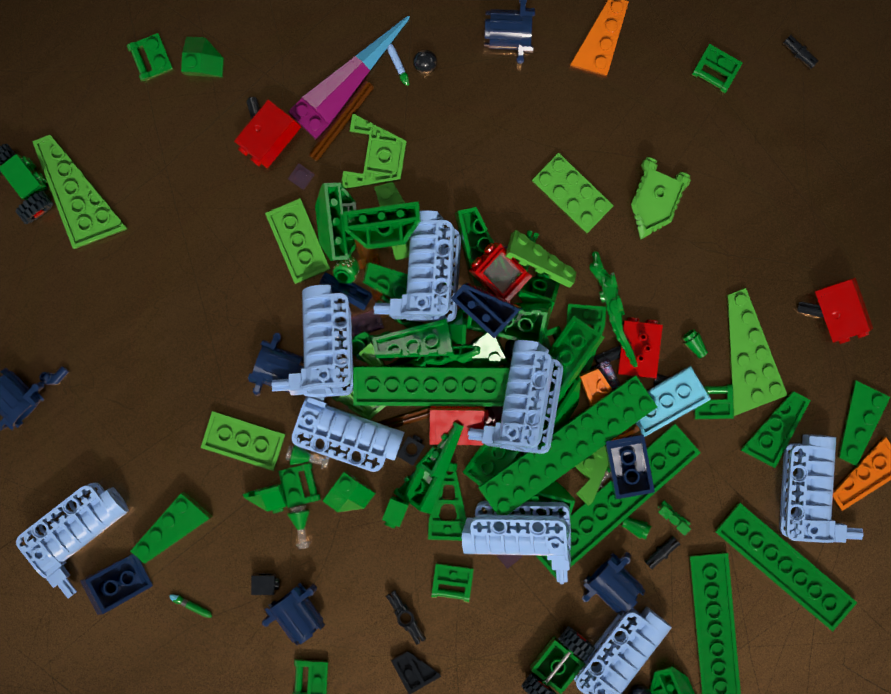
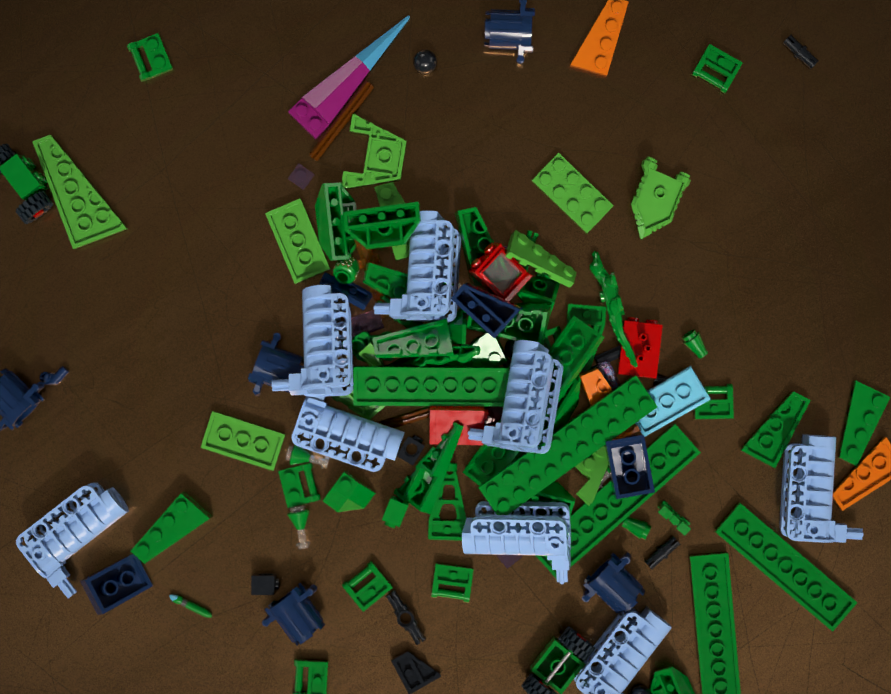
green slope [181,36,224,77] -> none
red piece [234,97,301,168] -> none
green slope [243,483,287,514] -> none
light blue piece [387,43,409,86] -> none
bright green wing [727,288,787,416] -> none
red piece [798,277,873,344] -> none
none -> green plate [342,560,393,612]

